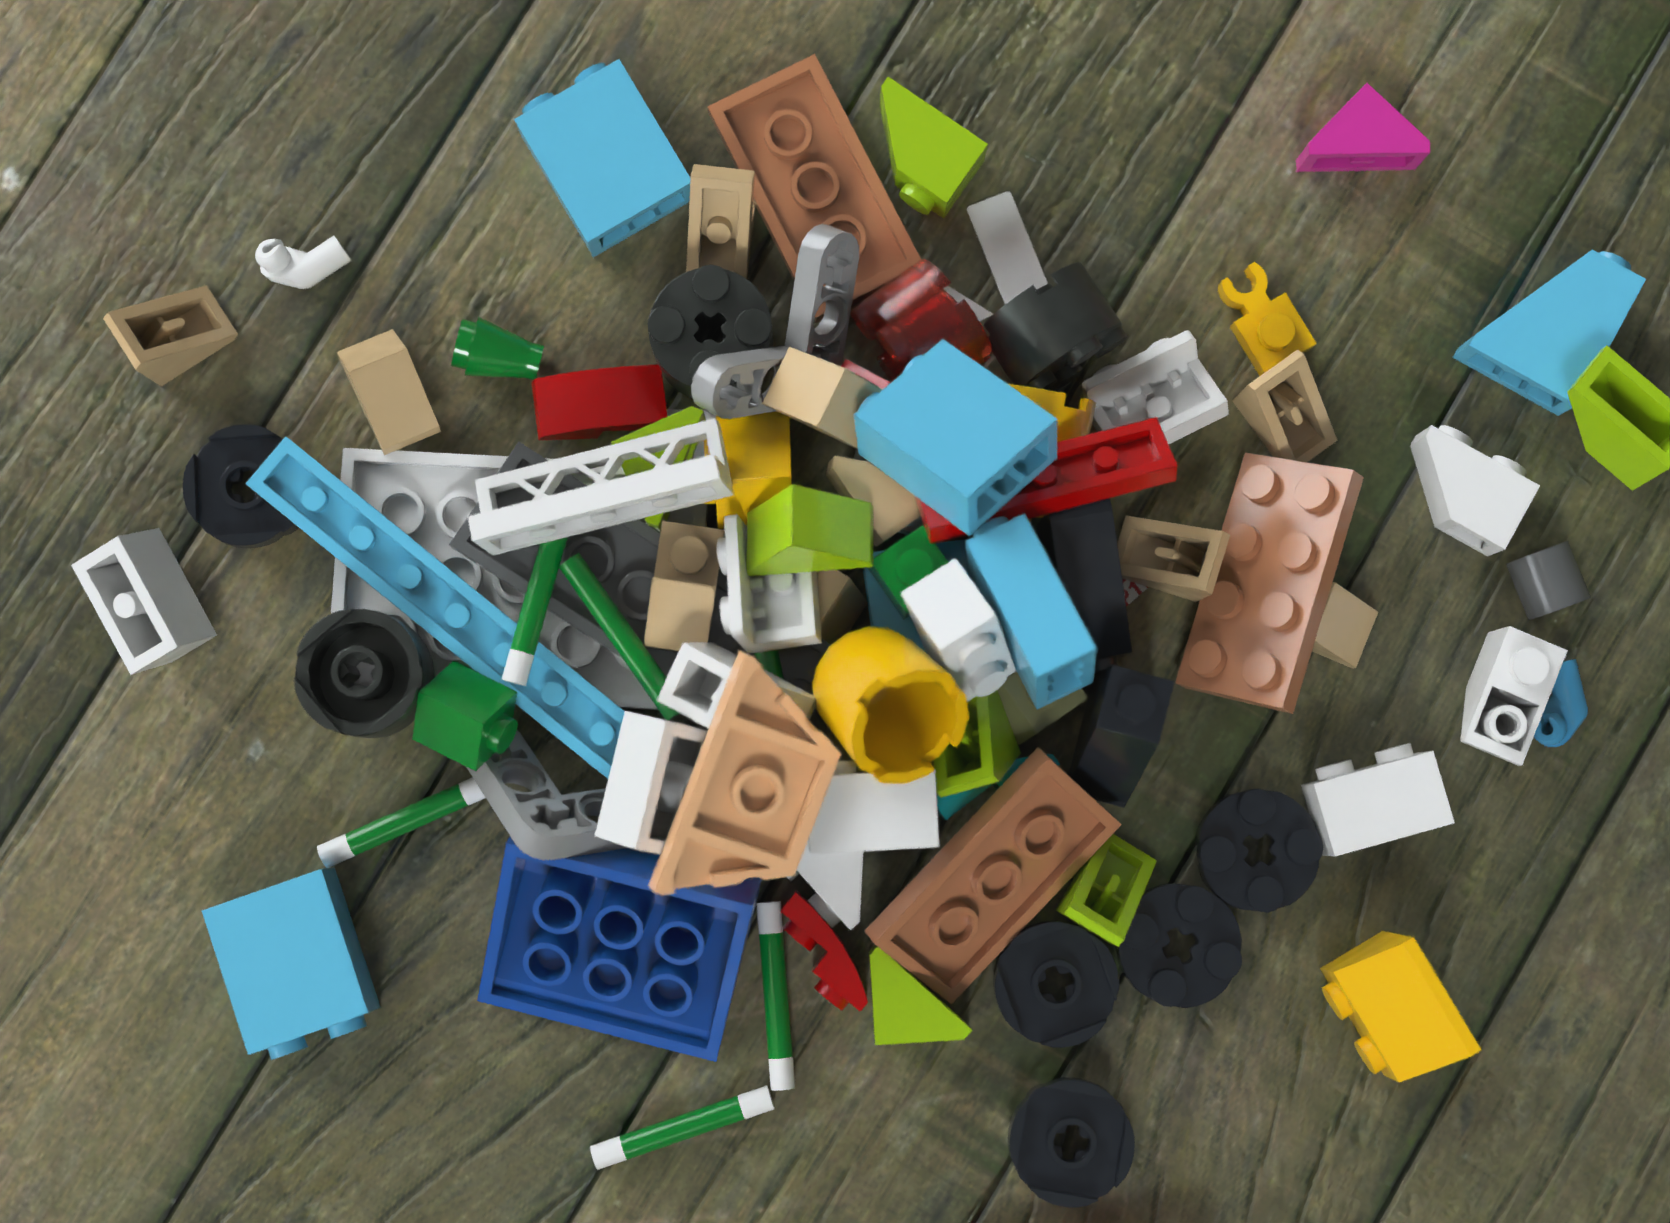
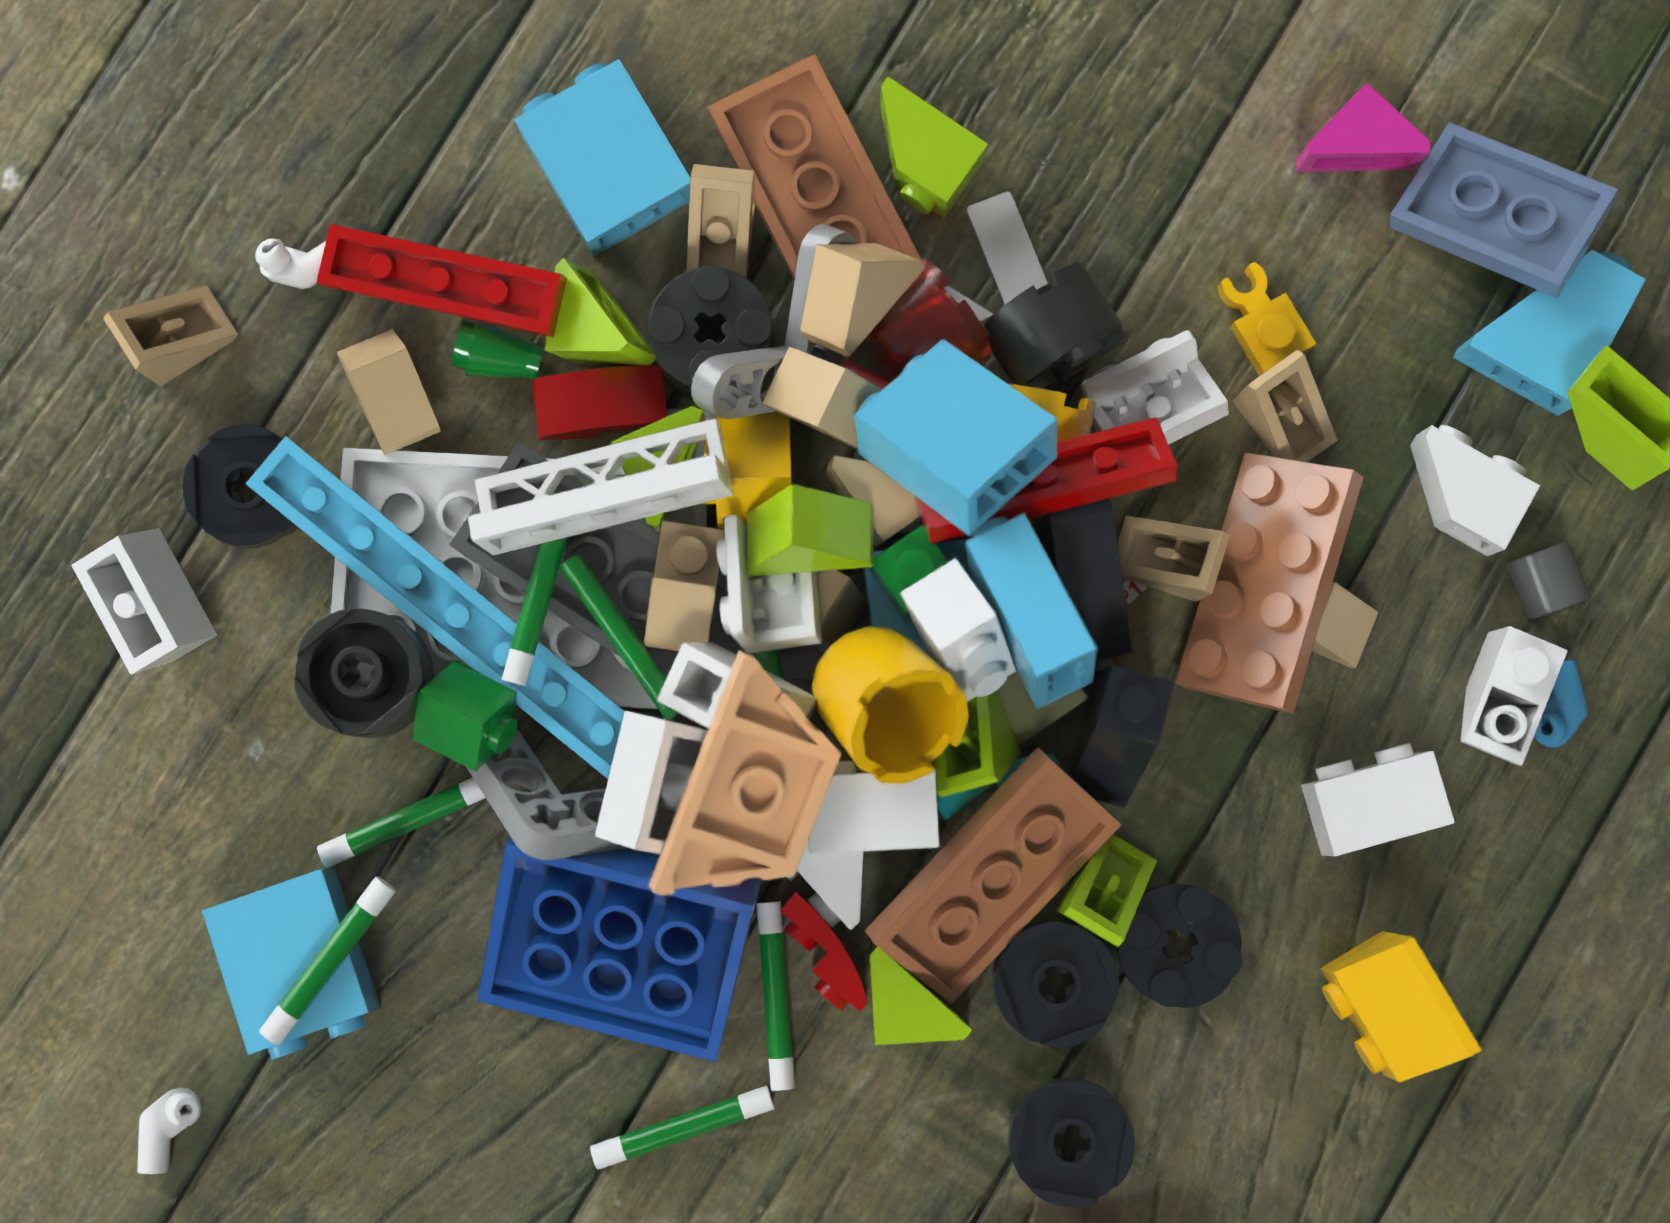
black plate [1195,789,1324,913] -> none
none -> white arm [137,1088,202,1174]
none -> green bar [259,876,396,1045]
none -> red plate [316,224,567,338]
none -> lime slope [545,258,656,365]
none -> tan slope [800,243,925,357]
none -> sand blue plate [1390,122,1618,298]

